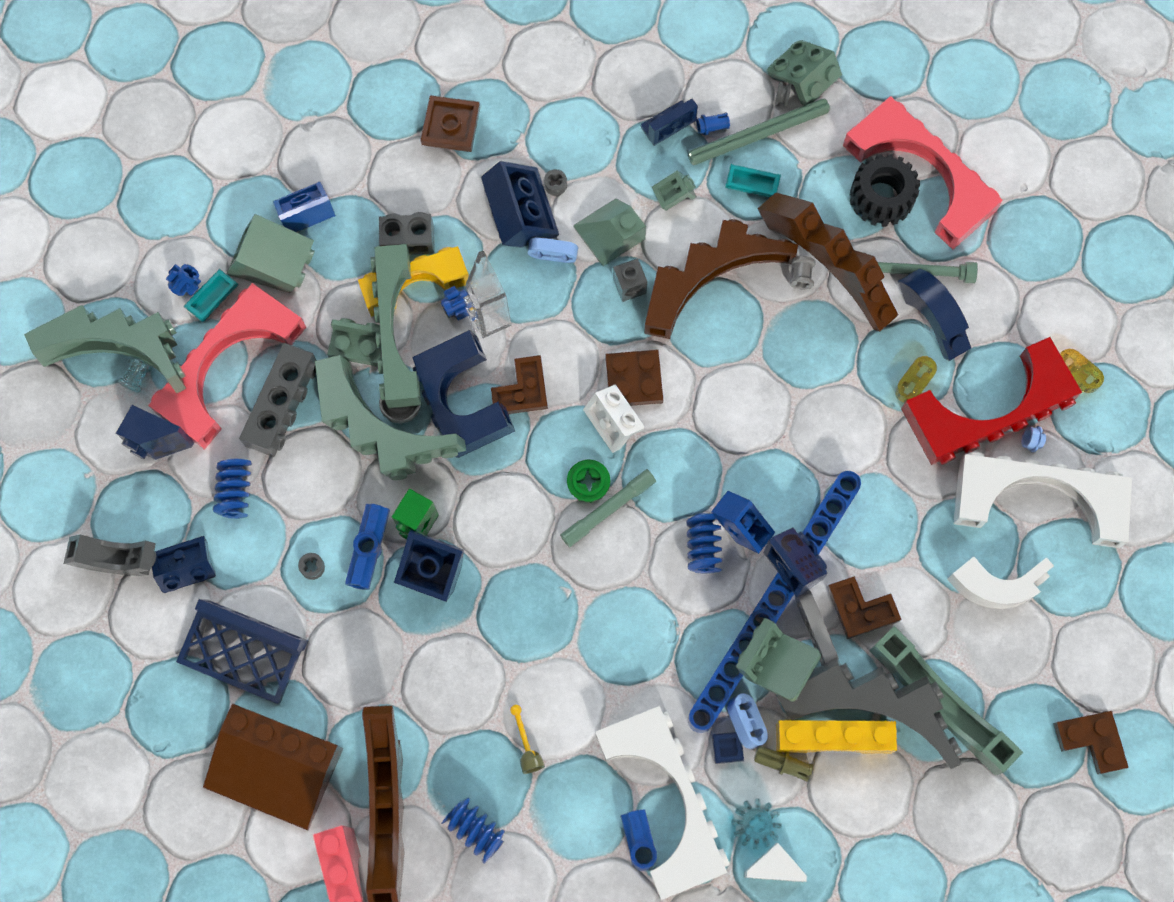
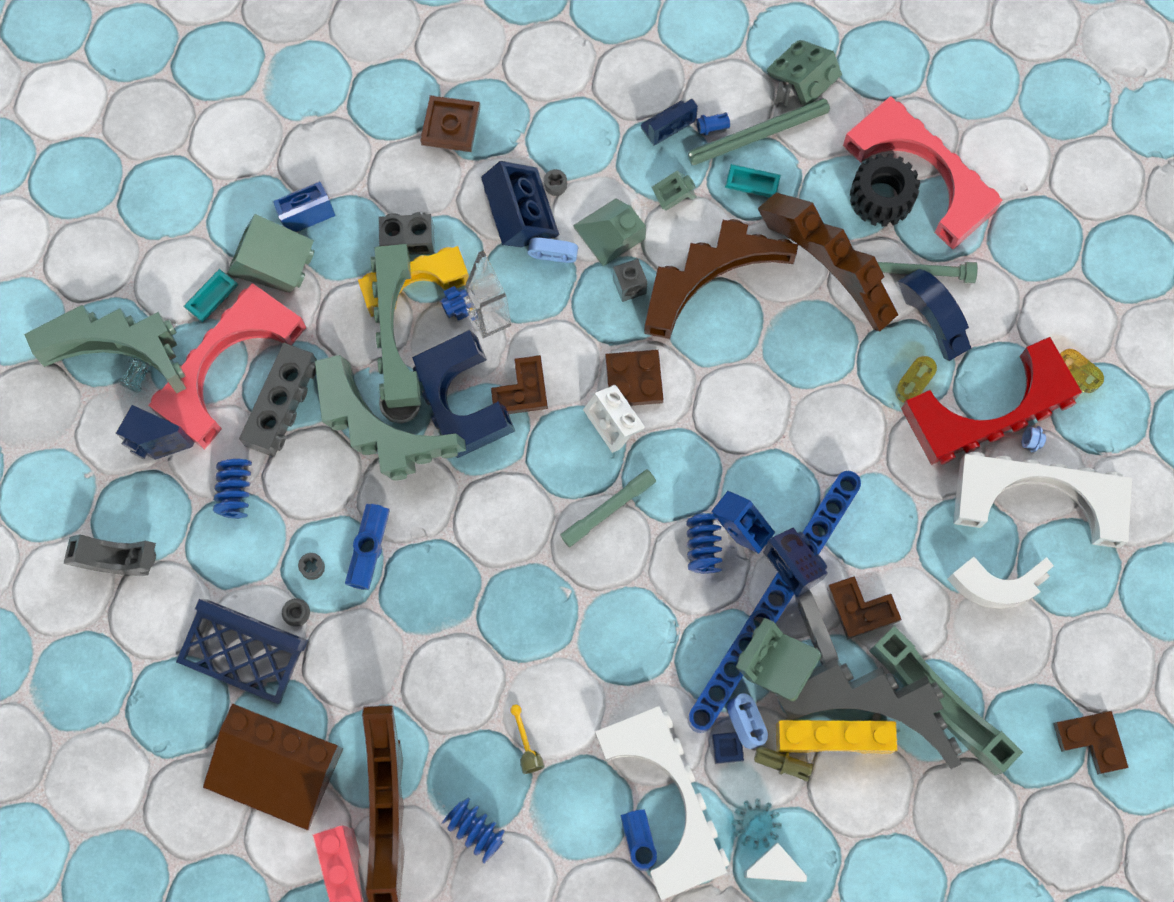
dark blue bracket [152,536,216,593] -> none
blue gear [166,264,201,296] -> none
sand green bracket [327,318,382,367] -> none
green brick [391,488,439,540] -> none
dark blue slope [394,530,464,602] -> none
green gear [567,459,610,503] -> none
light grey bush [790,256,816,290] -> none
none -> dark grey plate [282,598,310,627]

